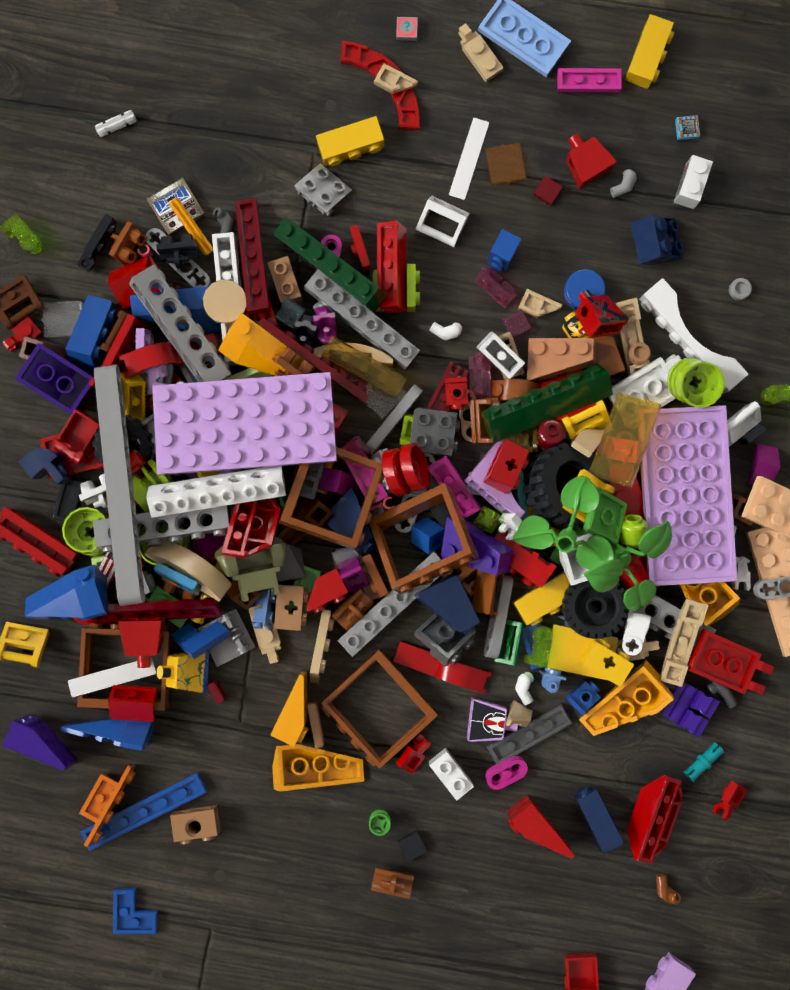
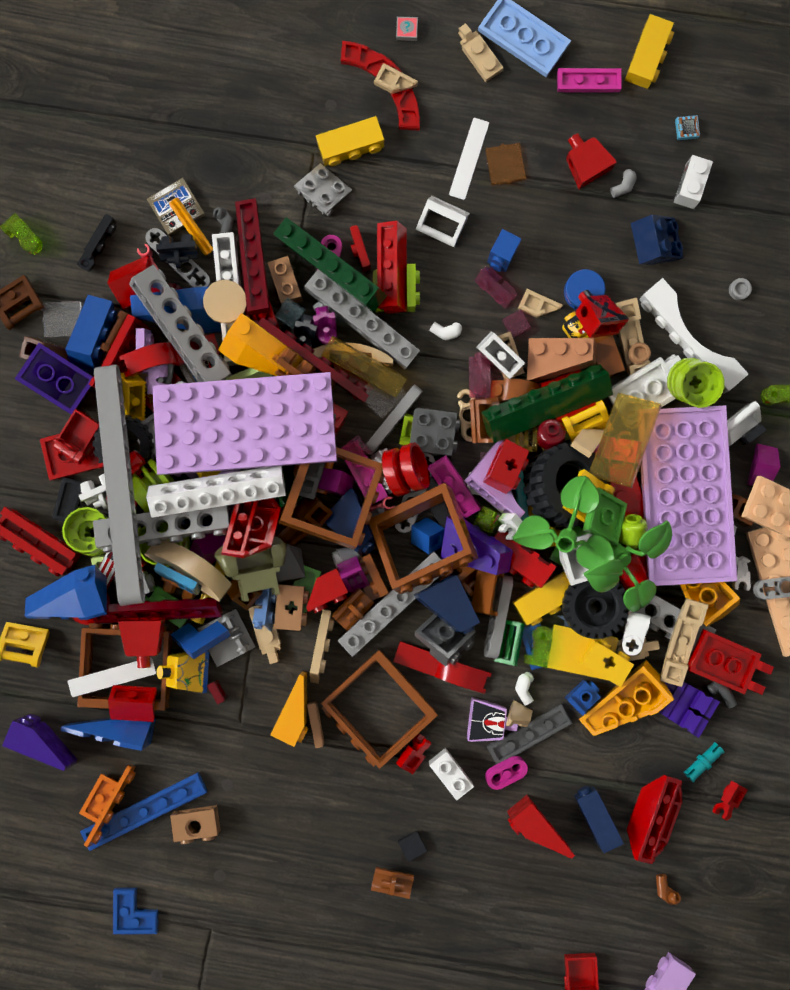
red plate [2,317,43,352] -> none
dark blue brick [18,448,72,485] -> none
white axle [95,110,136,137] -> none
dark orange hips [109,221,147,265] -> none
light orange wedge [272,744,364,791] -> none
bright green wheel [369,809,391,836] -> none
dark red hinge [426,361,470,412] -> none
red brick [444,377,469,411] -> none
dark red tile [533,176,563,206] -> none
medium blue hinge [539,667,566,693] -> none

